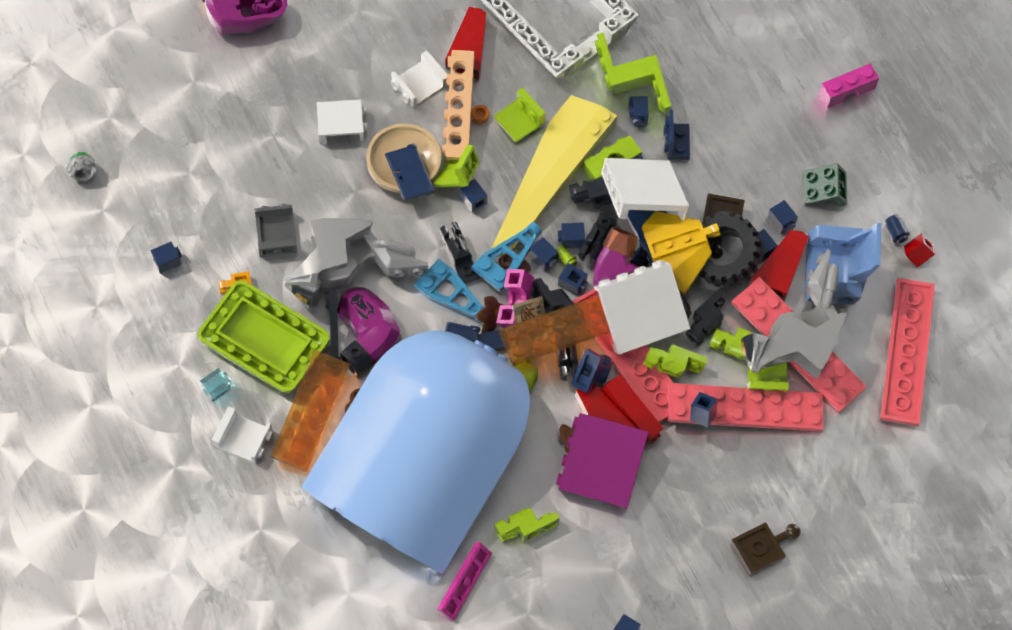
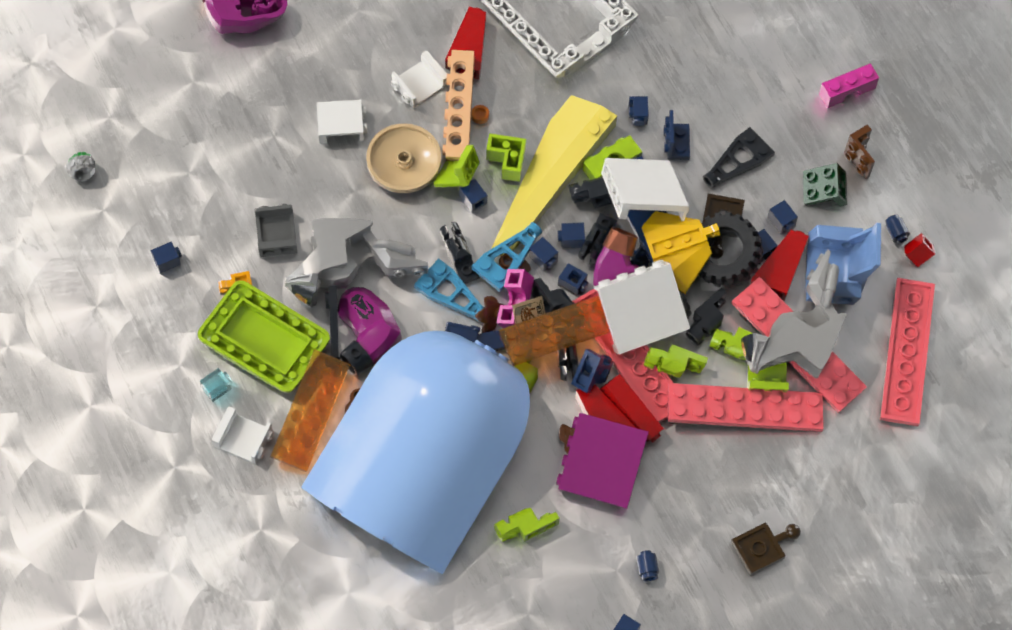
dark blue door [385,143,436,201] -> none
dark pink plate [437,542,492,621] -> none
lime bracket [494,87,546,143] -> none
lime pin [556,245,578,267] -> none
lime bracket [594,32,672,116] -> none
dark blue brick [690,392,717,427] -> none
none -> lime brick [486,133,526,182]
none -> dark blue brick [636,550,659,582]
none -> black plate [703,127,775,188]
none -> reddish brown bracket [844,124,875,179]

